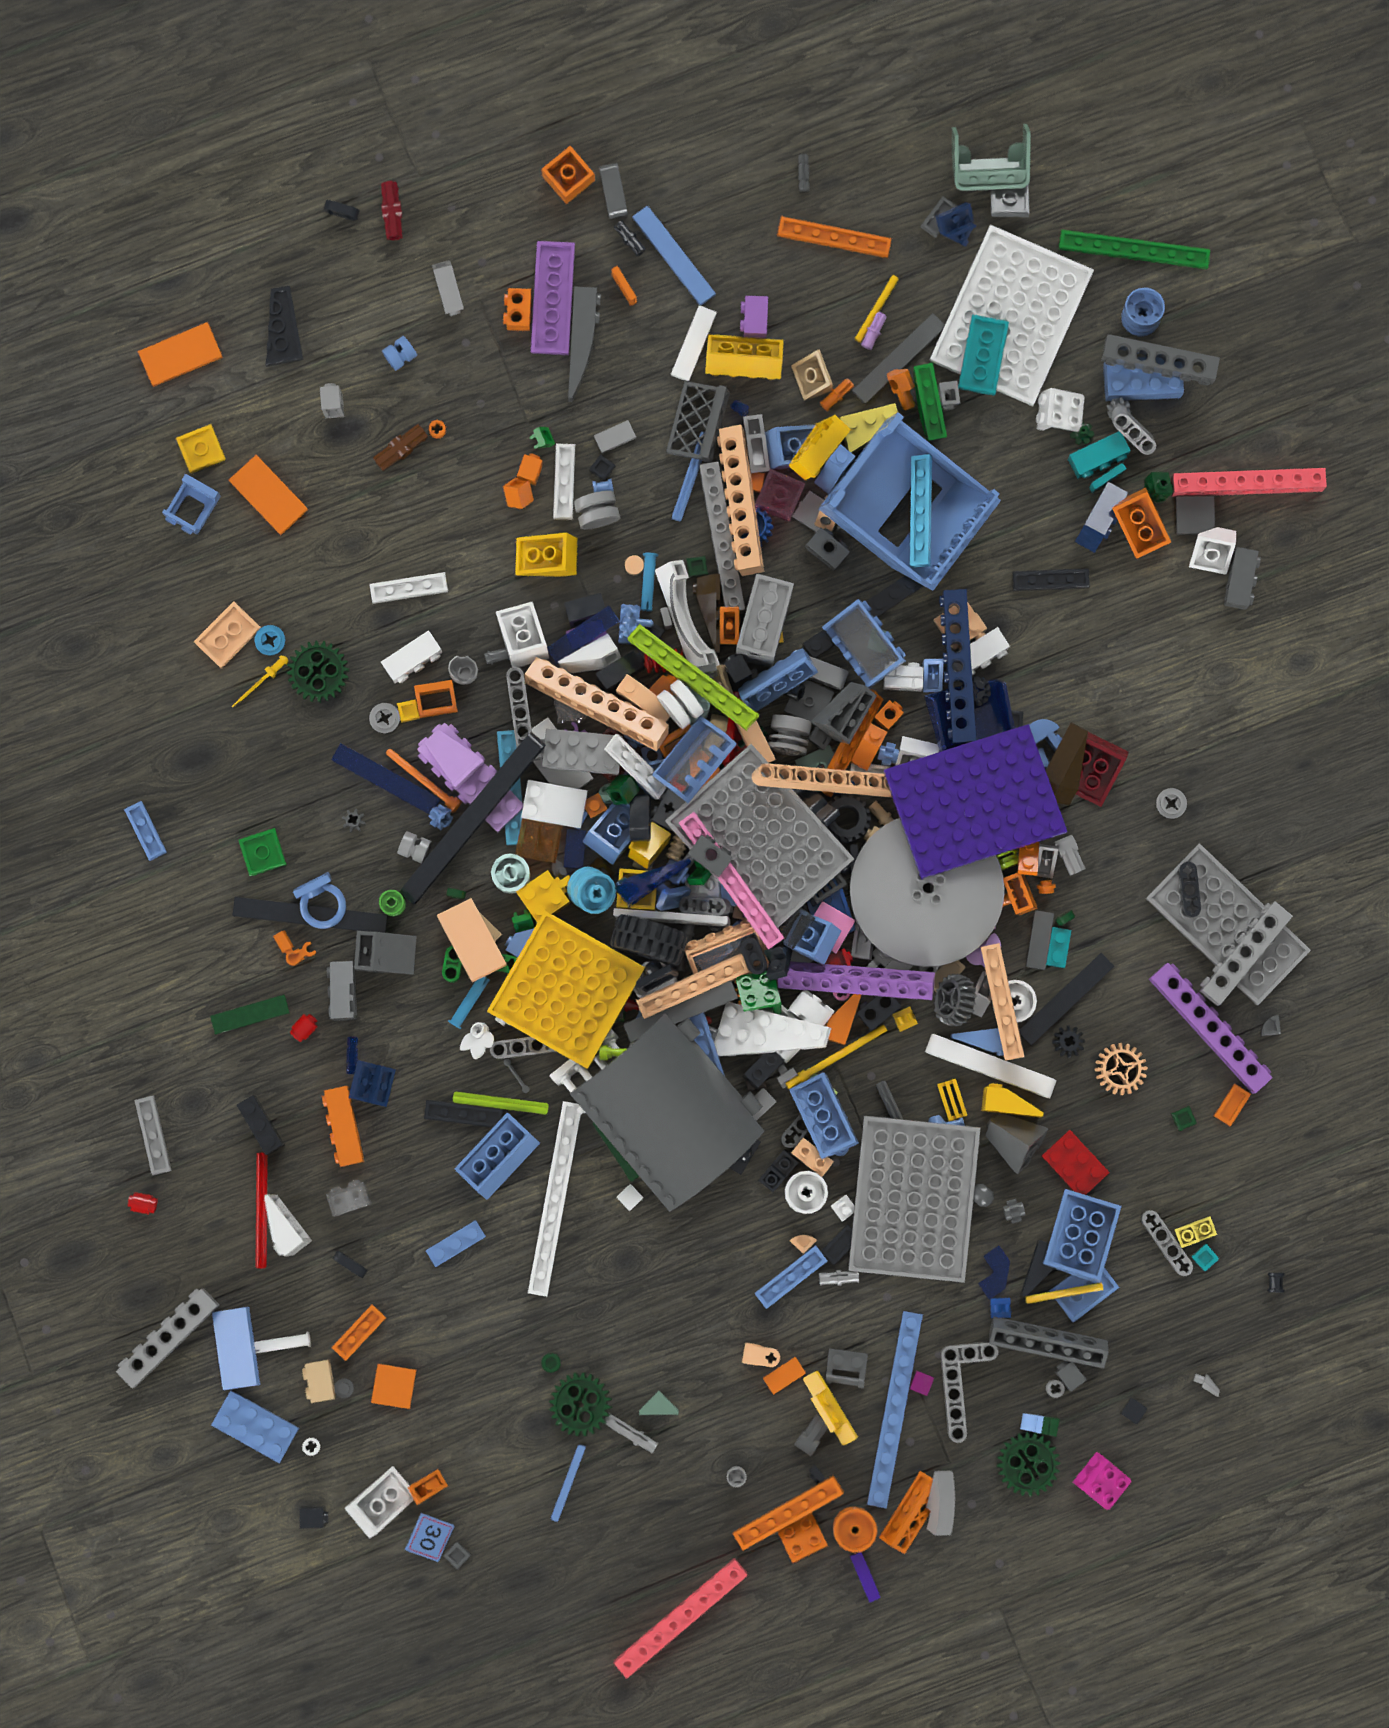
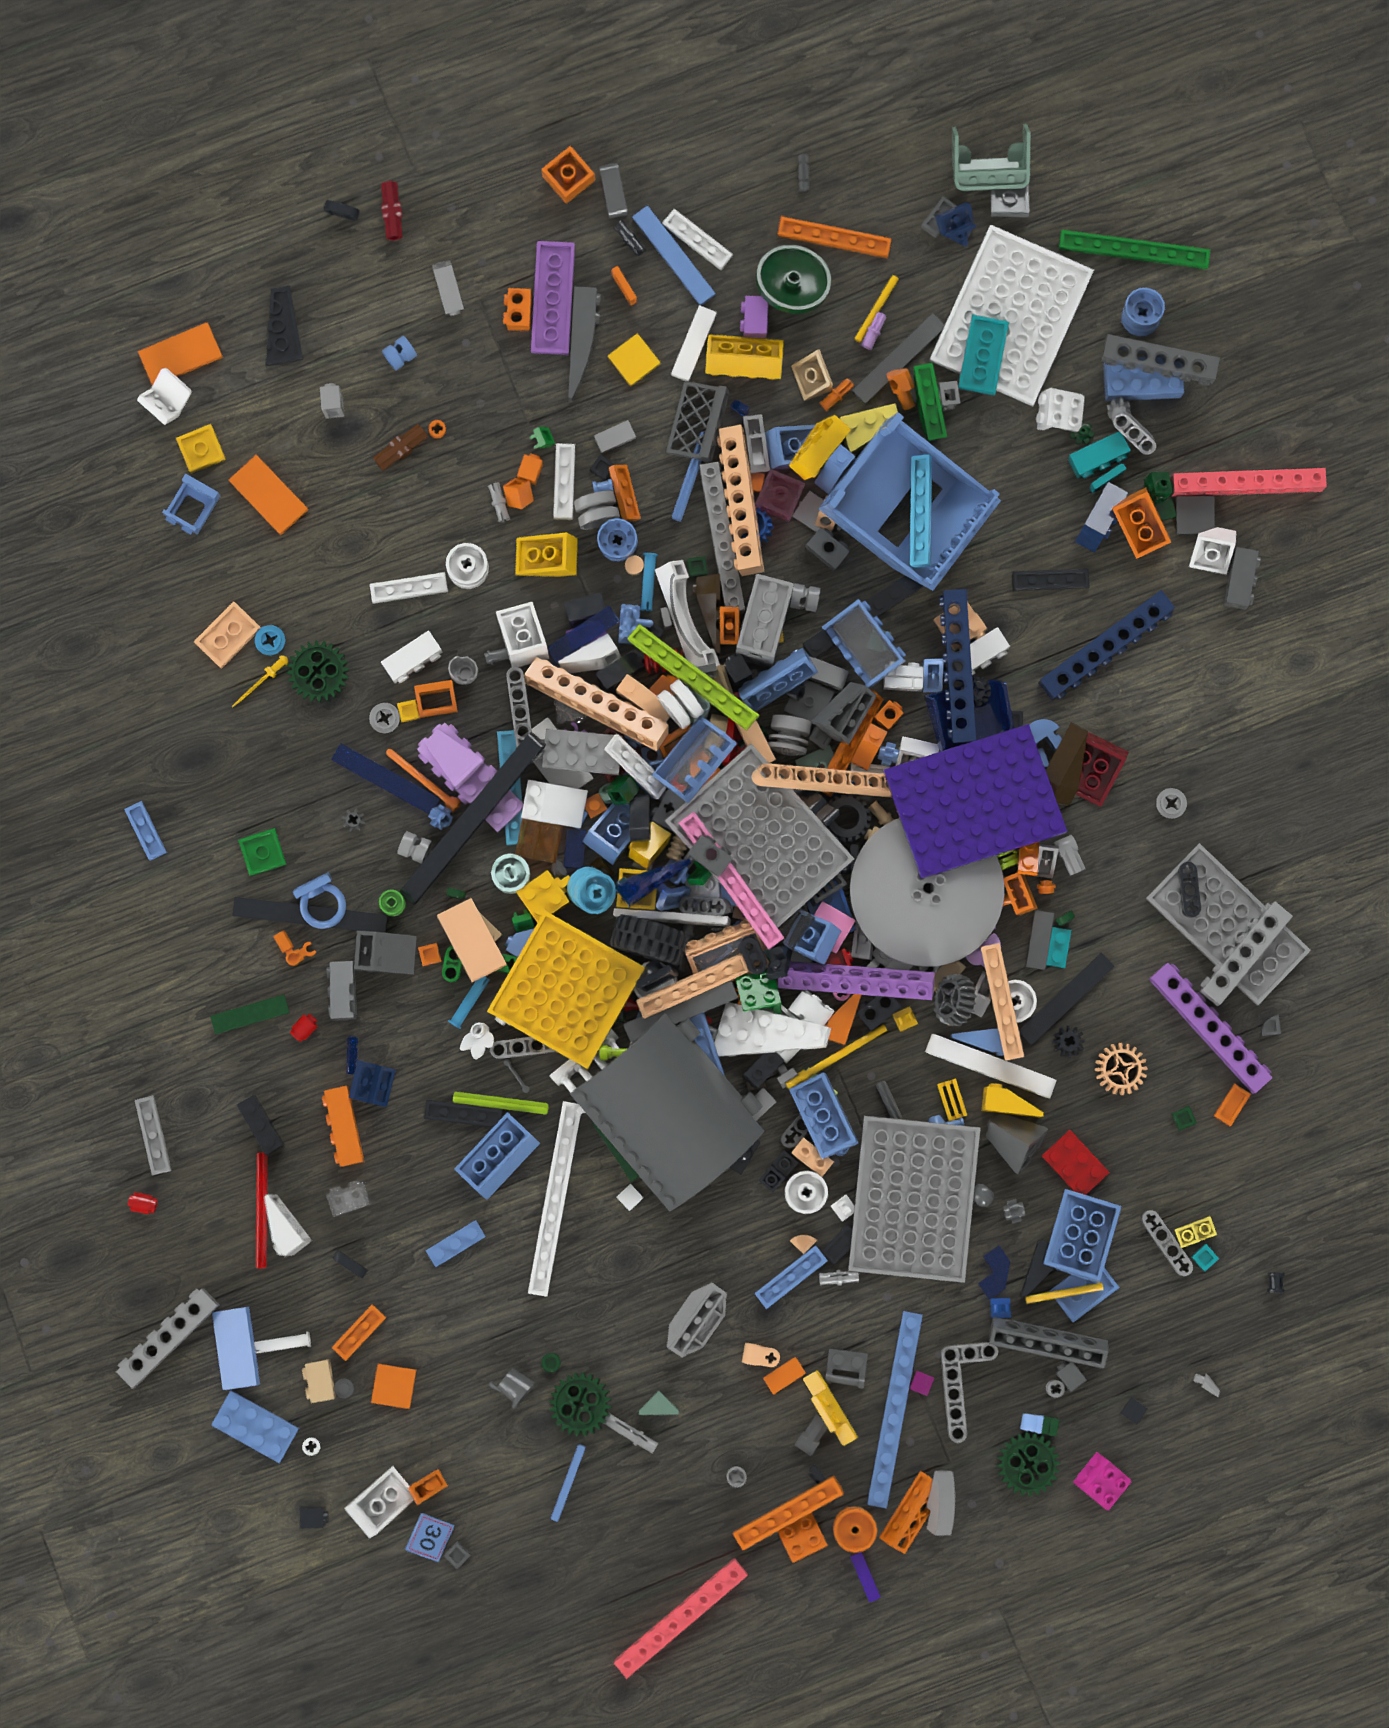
none -> white bracket [137,368,191,425]
none -> orange tile [418,943,442,967]
none -> white wheel [446,543,489,589]
none -> light grey pin [488,483,510,523]
none -> dark grey hat [489,1368,535,1409]
none -> medium blue wheel [597,518,638,562]
none -> yellow tile [608,333,661,386]
none -> orange plate [609,465,641,521]
none -> white tile [662,209,733,270]
none -> light grey wedge [667,1283,727,1357]
none -> dark green dish [756,245,831,314]
none -> light grey wheel [790,583,820,612]
none -> dark blue brick [1038,590,1175,700]
none -> dark green tile [1154,498,1177,521]

